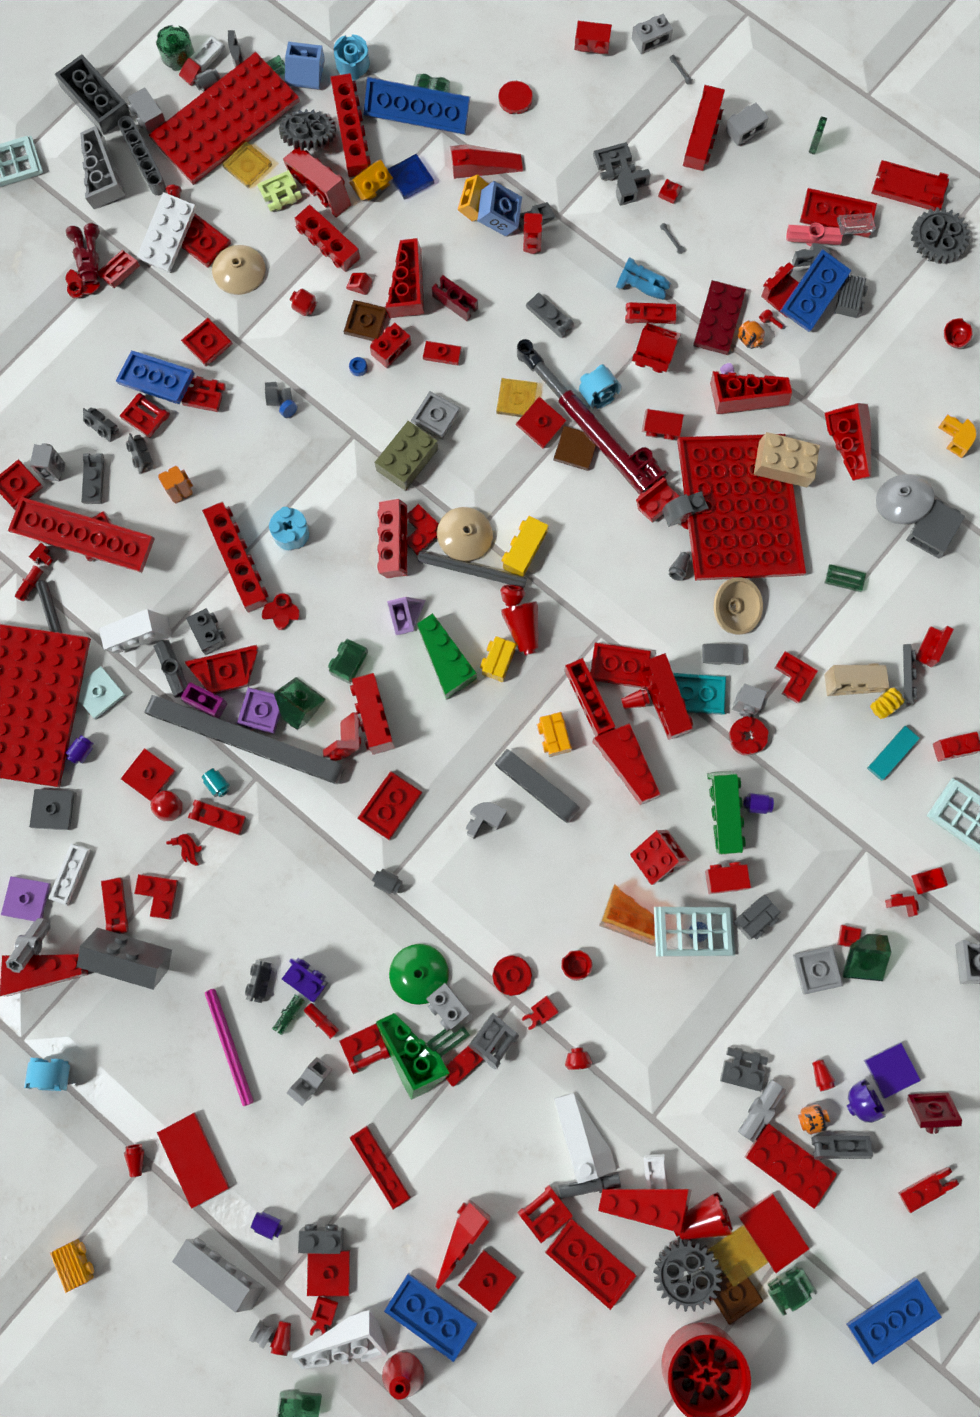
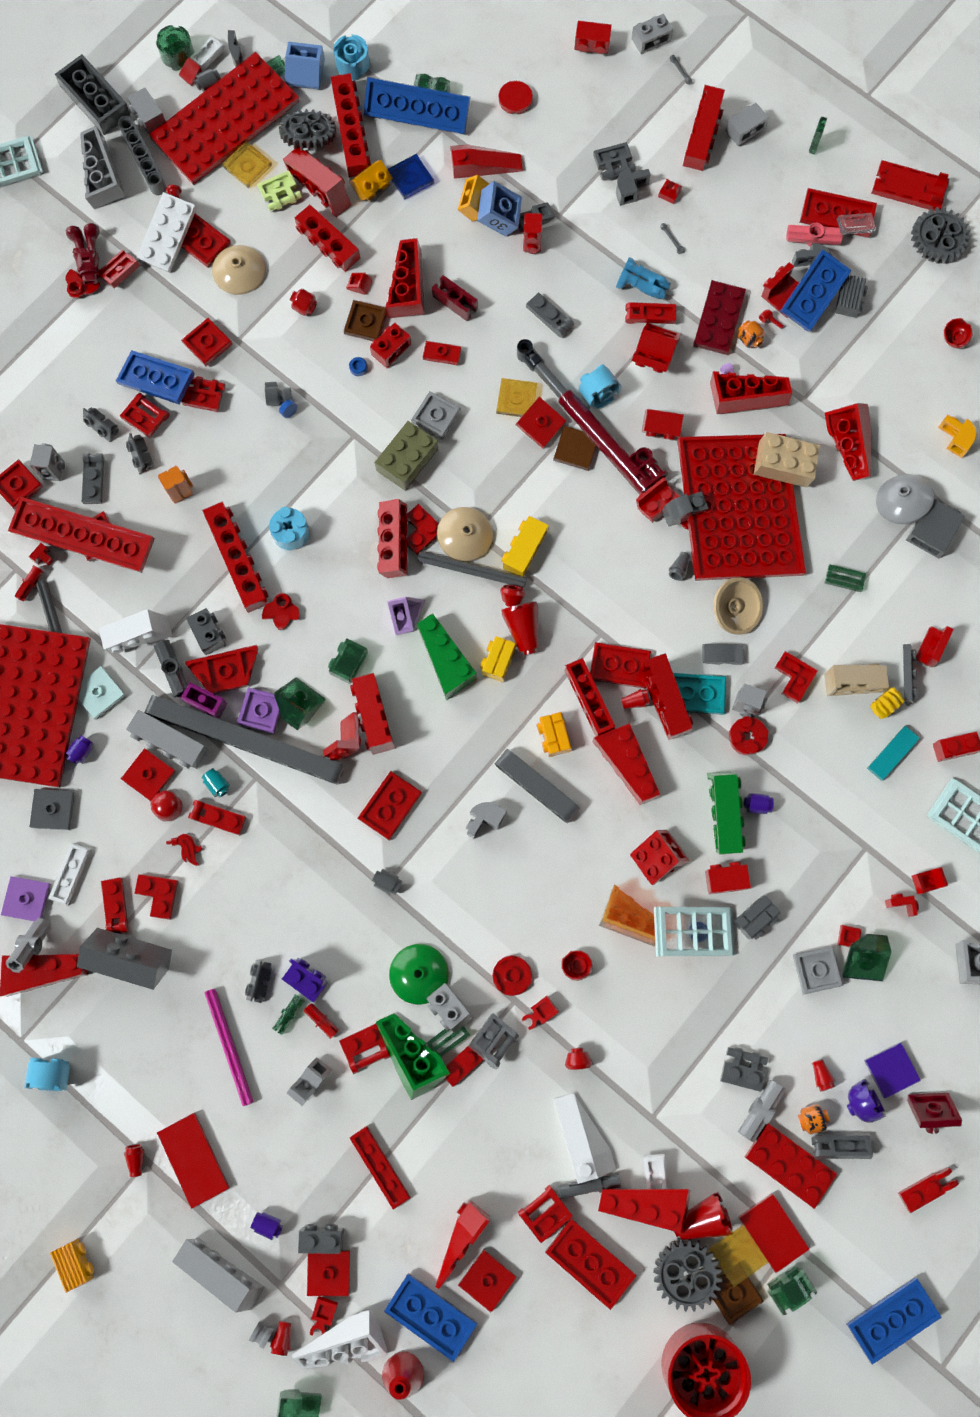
none -> light grey brick [126,710,208,769]

